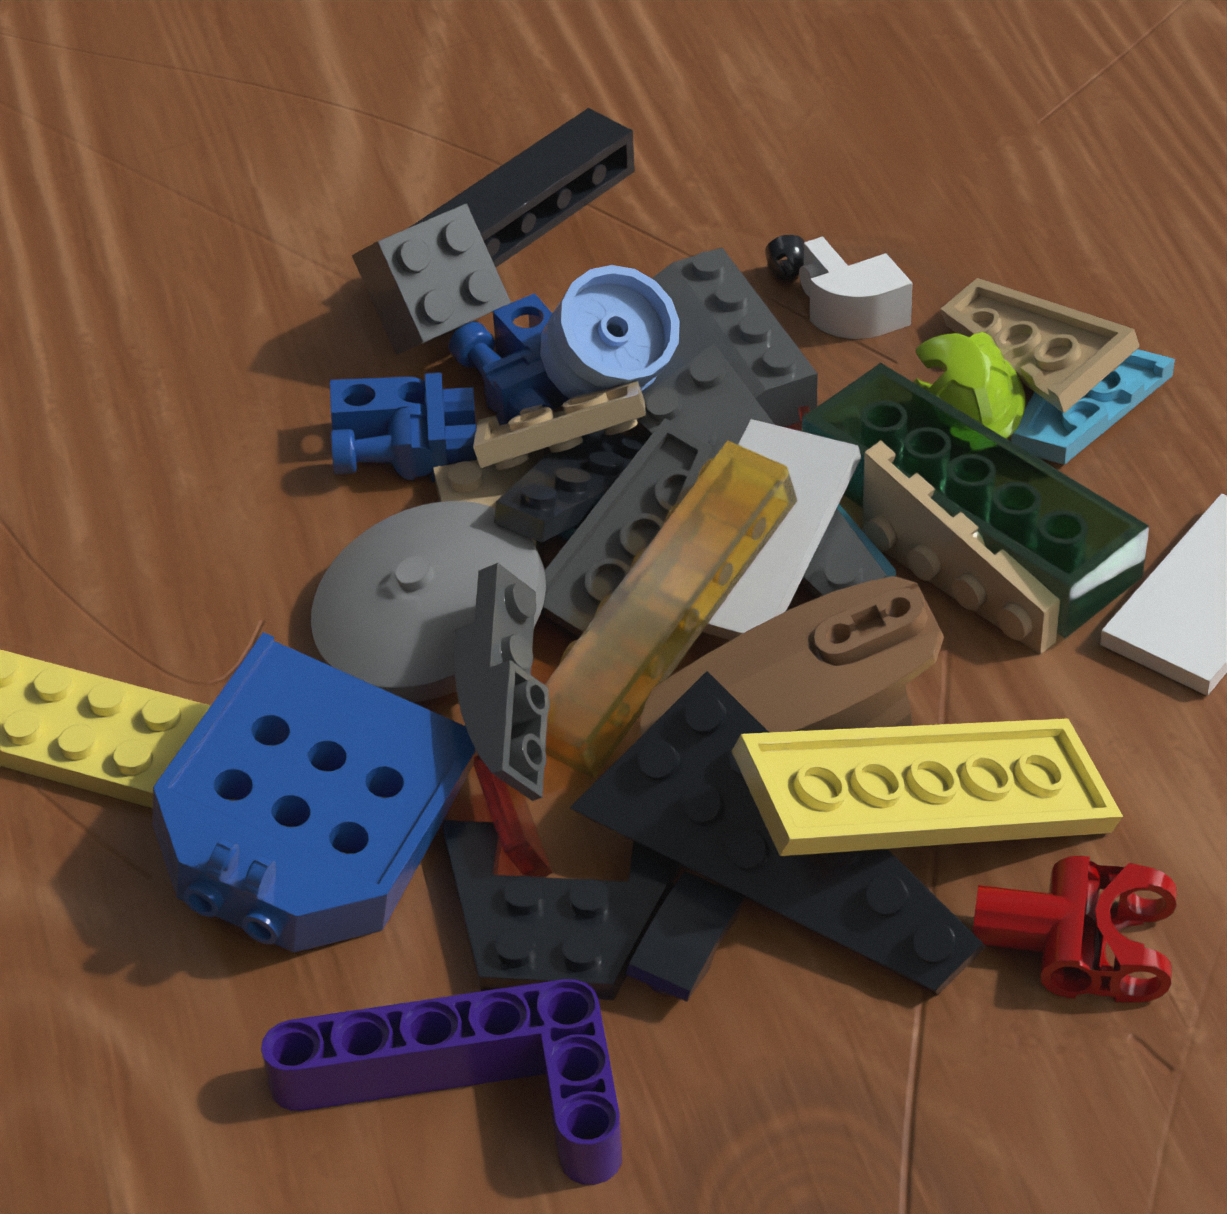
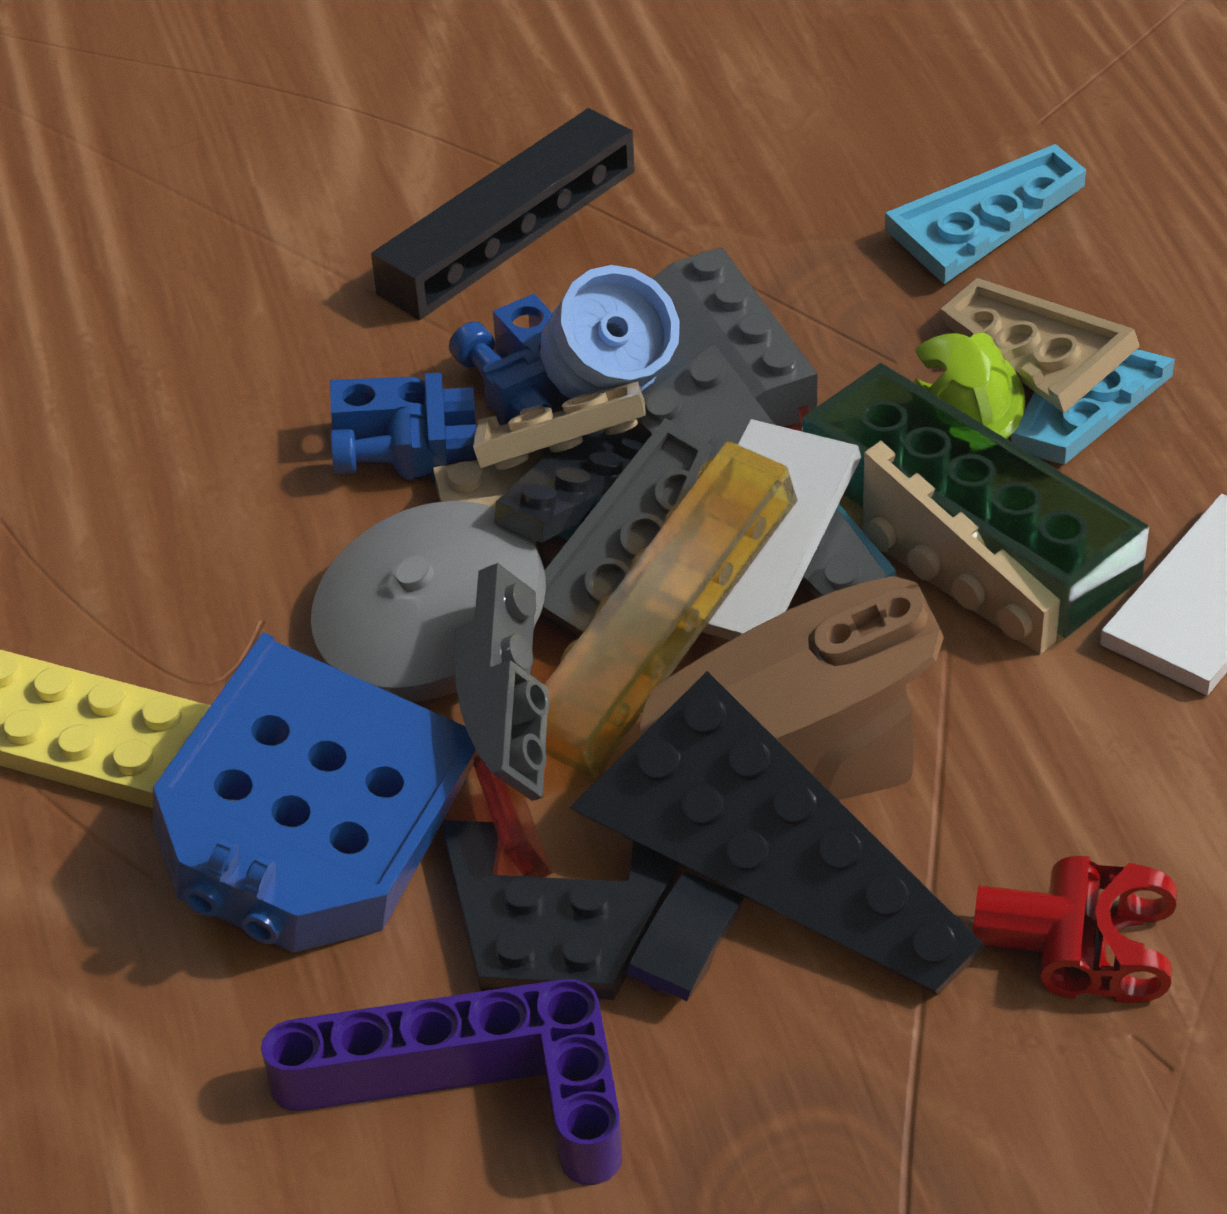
dark grey brick [351,203,511,355] -> none
light yellow plate [732,718,1123,856] -> none
black hinge [765,235,805,282] -> none
white brick [799,236,913,339] -> none
none -> medium azure wing [885,144,1086,284]

